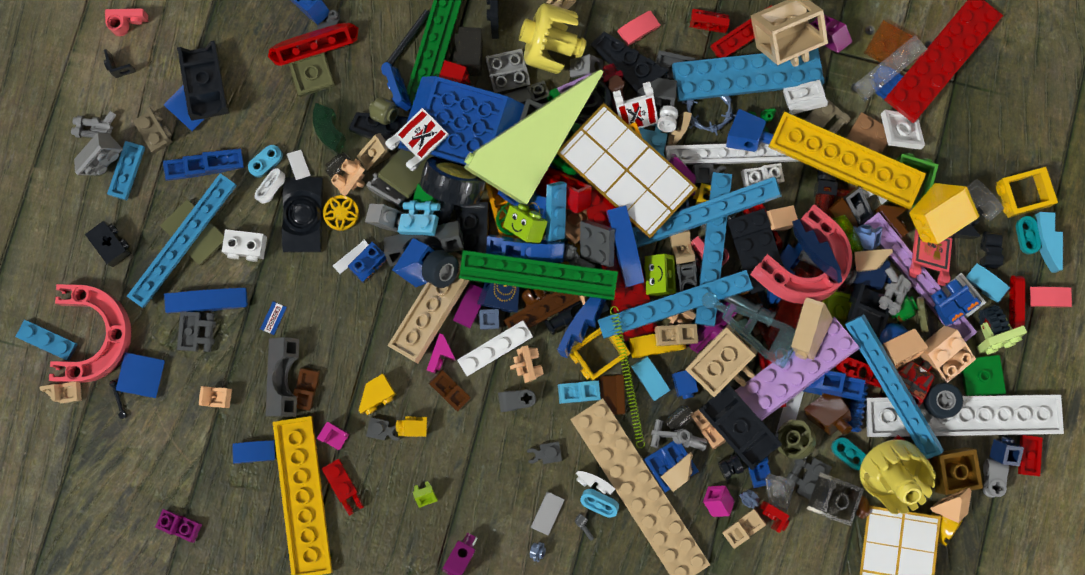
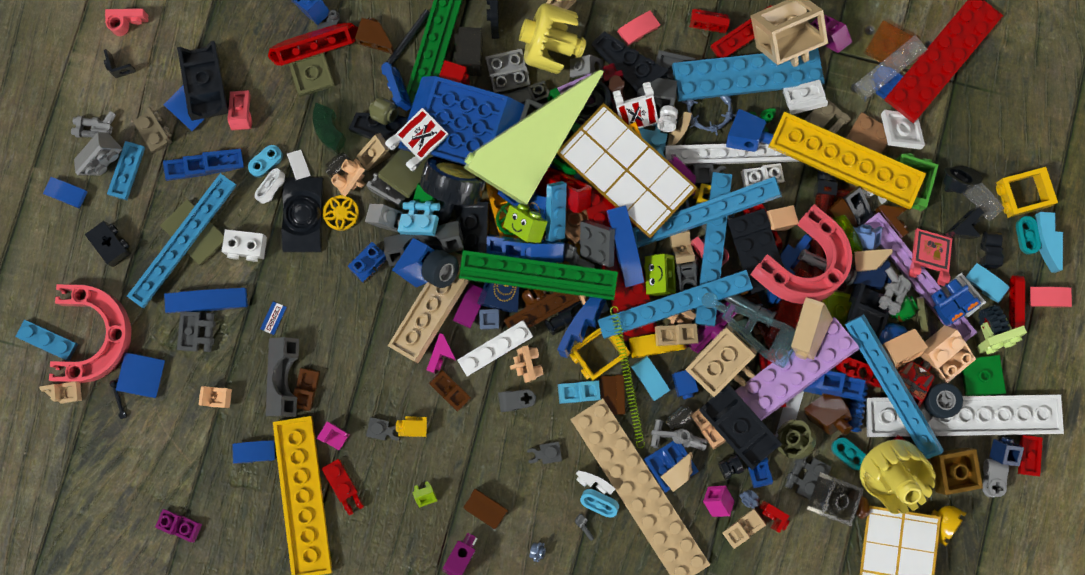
white piece [333,238,369,274] -> none
yellow slope [359,374,397,415] -> none
light grey slope [530,491,565,535] -> none
clear slope [765,473,795,511] -> none
dark blue slope [792,219,842,283] -> none
yellow slope [909,183,979,244] -> none
light nougat slope [930,488,972,523] -> none
none -> blue slope [43,177,88,209]
none -> coral plate [227,90,252,131]
none -> reddish brown slope [355,17,394,54]
none -> reddish brown panel [463,488,508,529]
none -> black piece [943,166,983,194]

